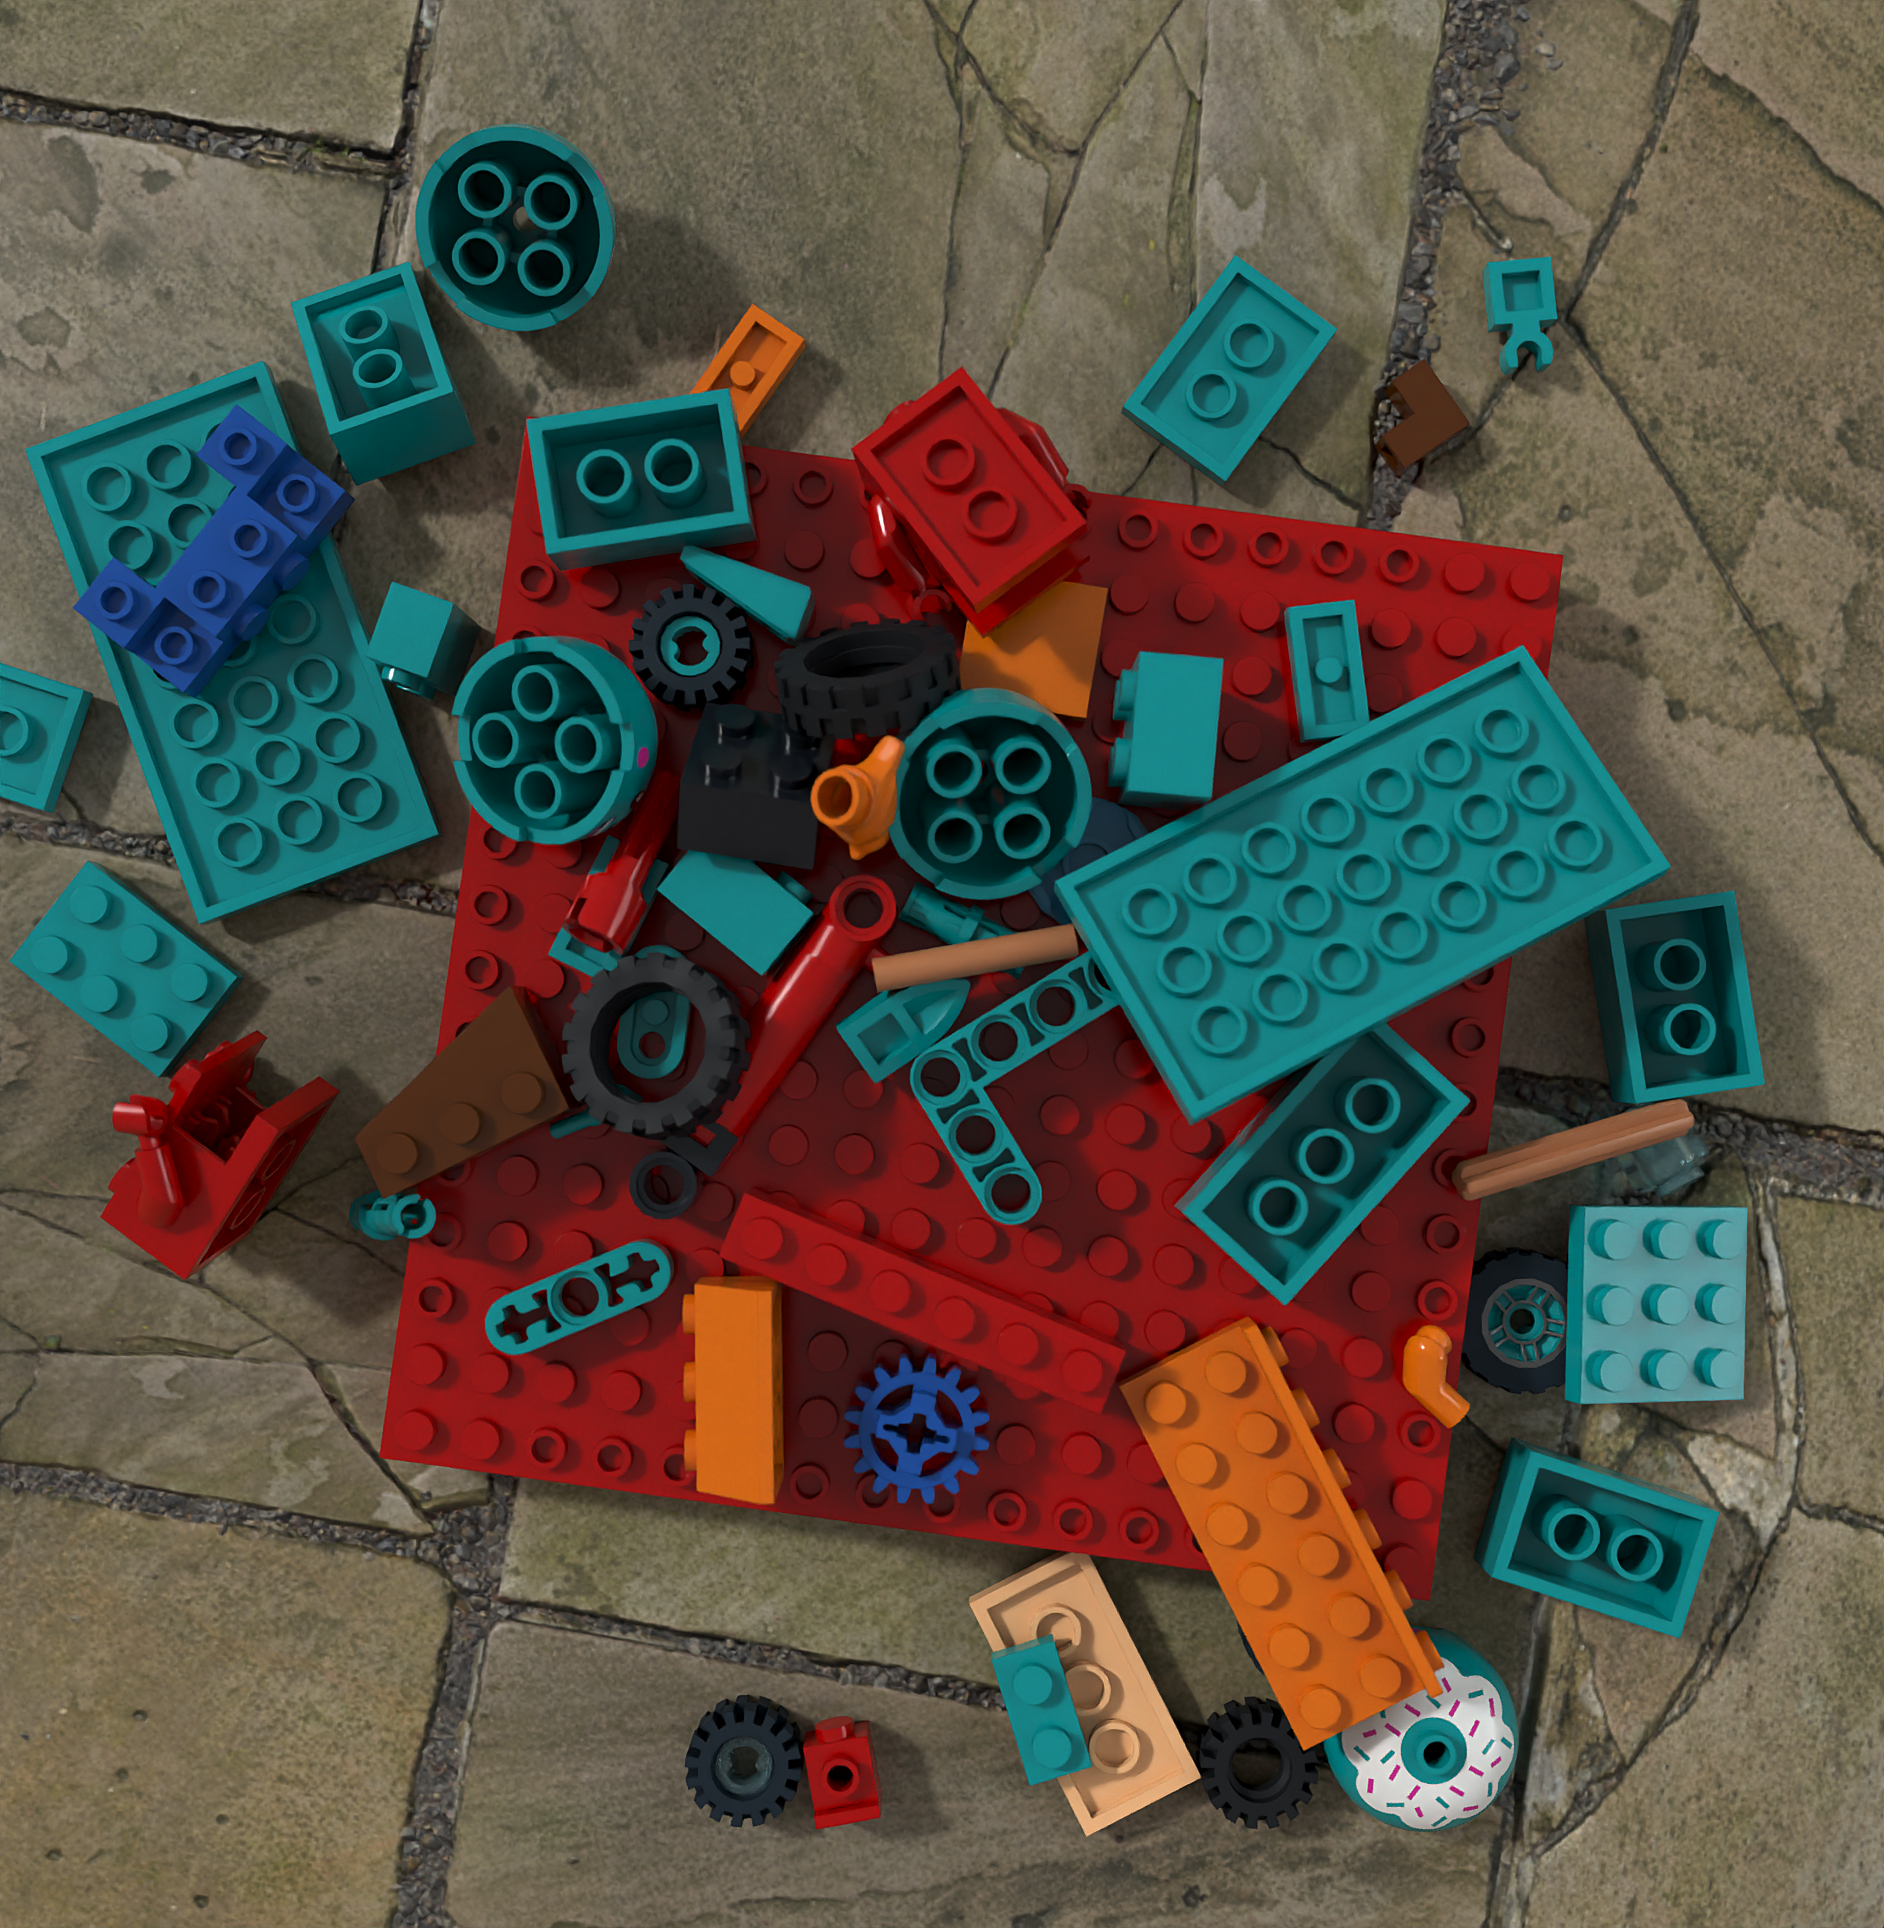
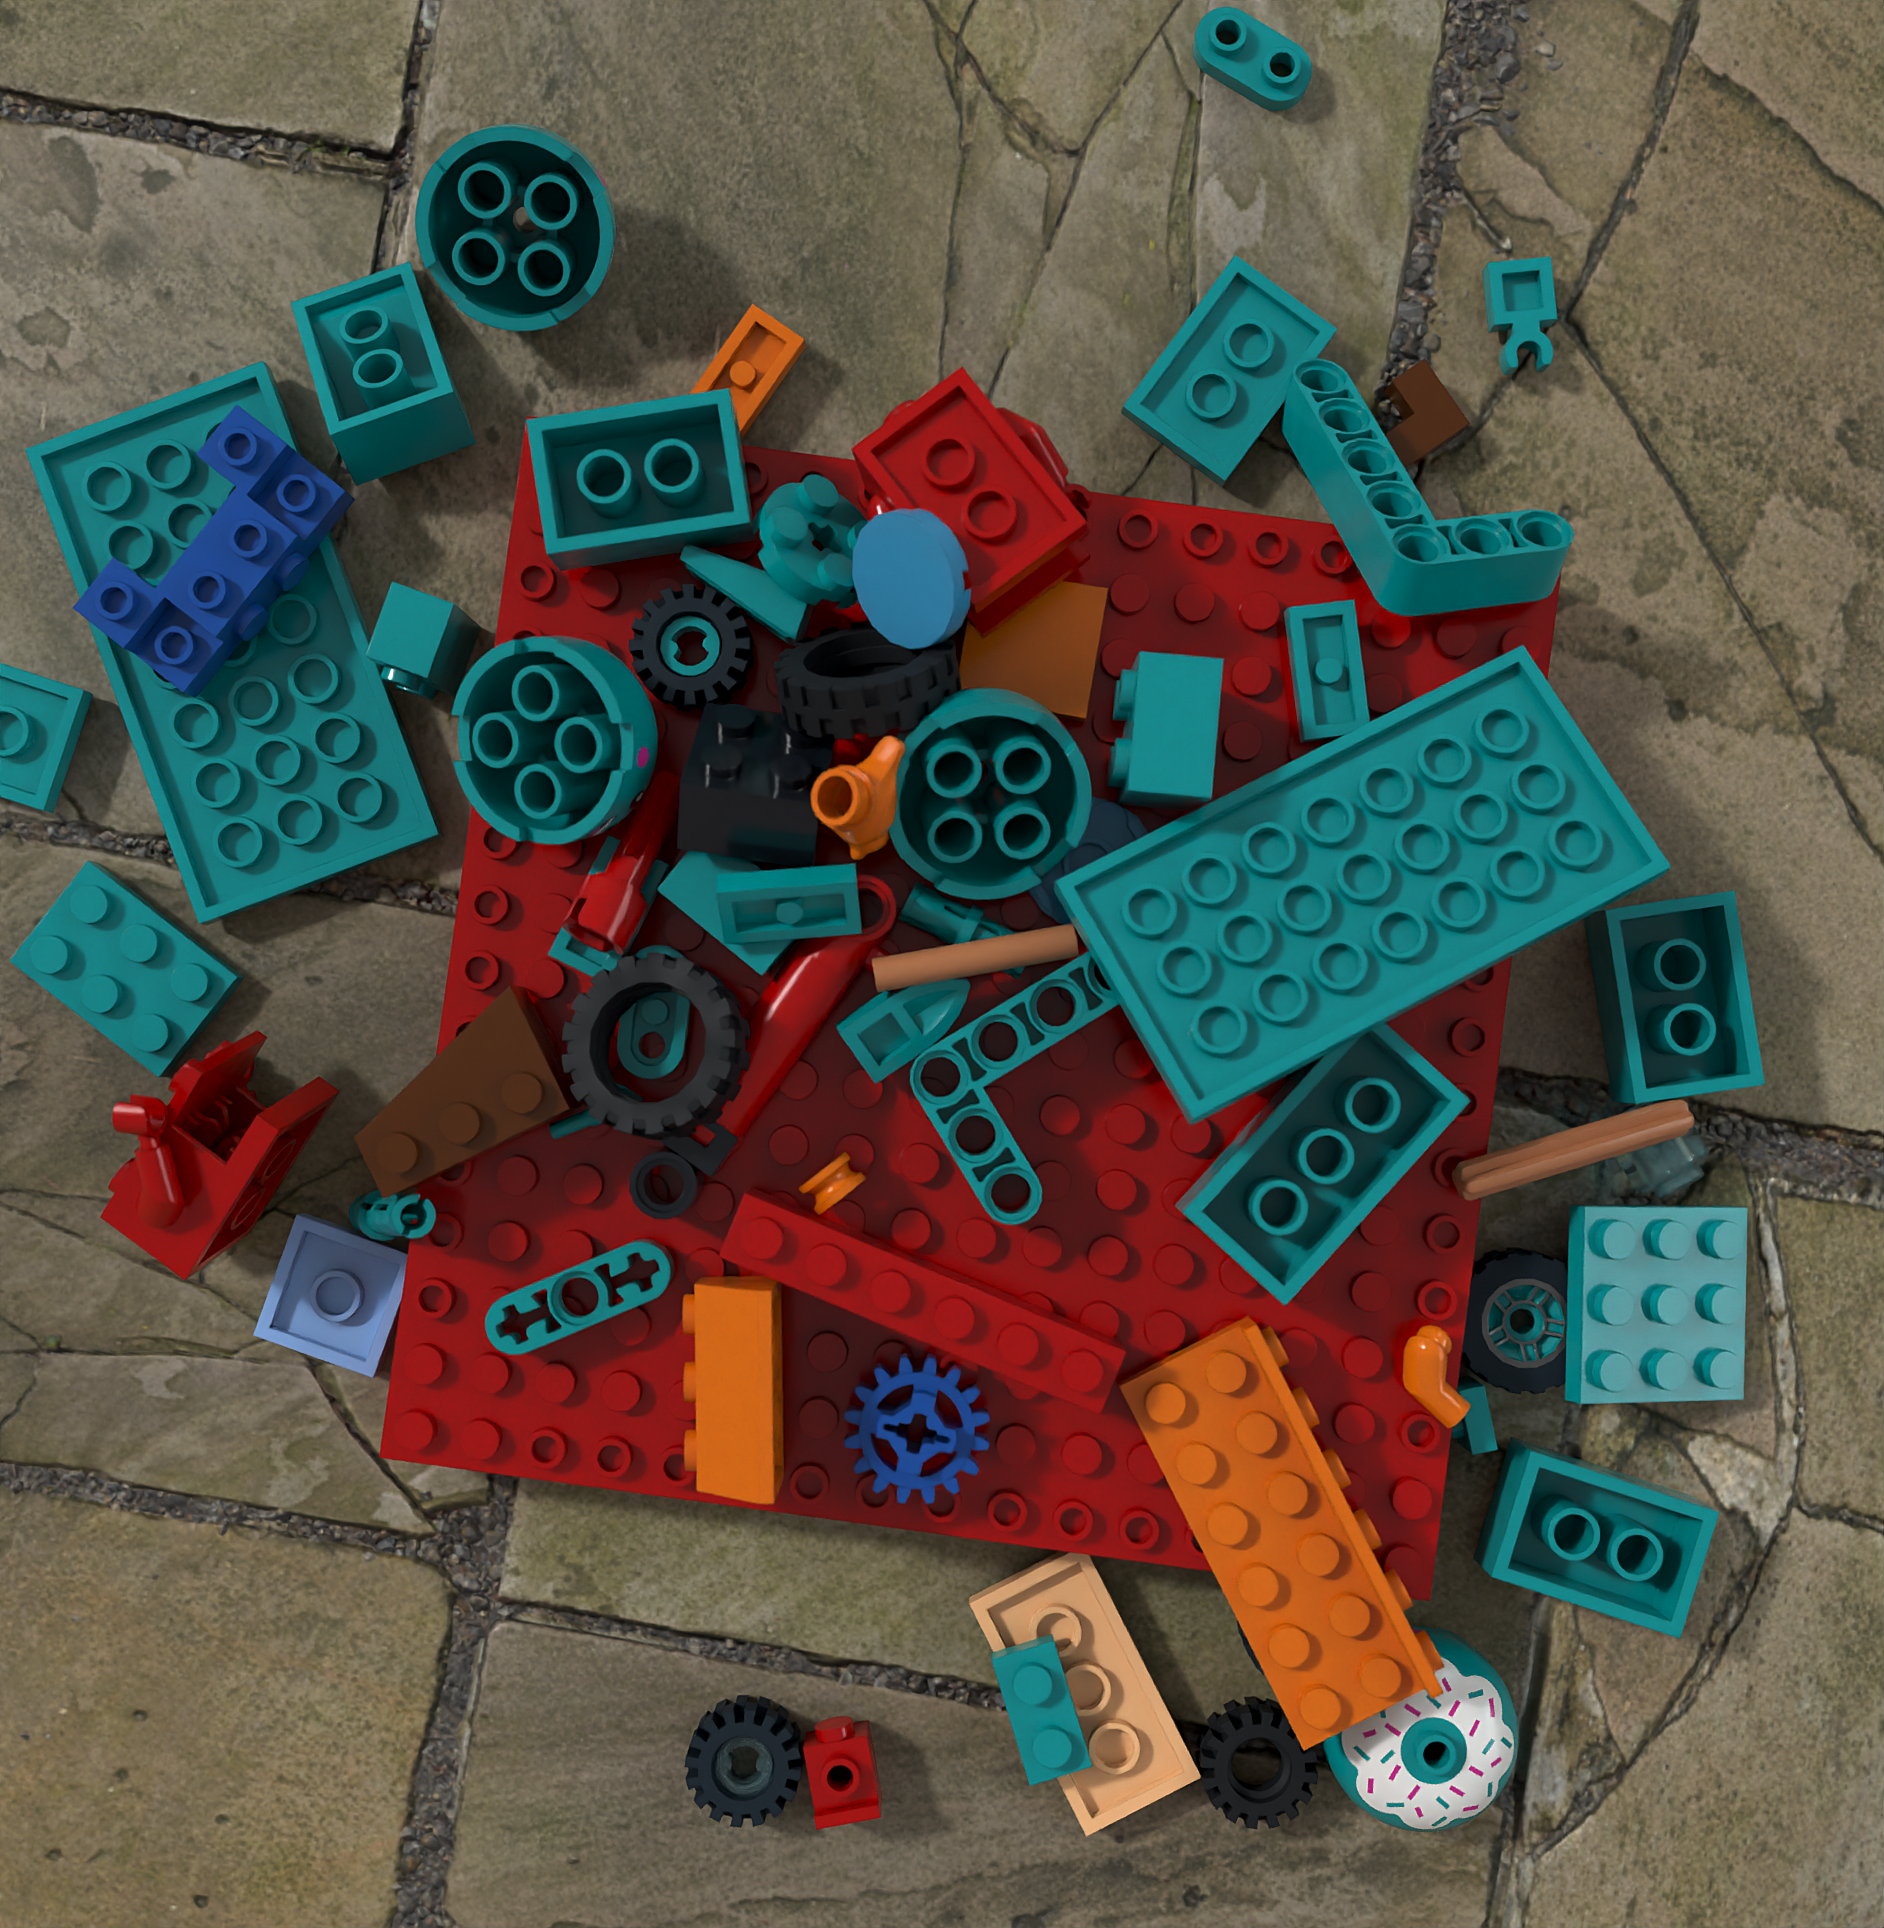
none -> light blue tile [253,1213,408,1378]
none -> teal plate [716,864,862,944]
none -> teal plate [753,475,869,609]
none -> orange bush [798,1152,866,1215]
none -> dark azure tile [852,508,971,649]
none -> teal plate [1193,7,1312,111]
none -> teal beam [1280,358,1574,616]
none -> teal plate [1451,1376,1498,1455]

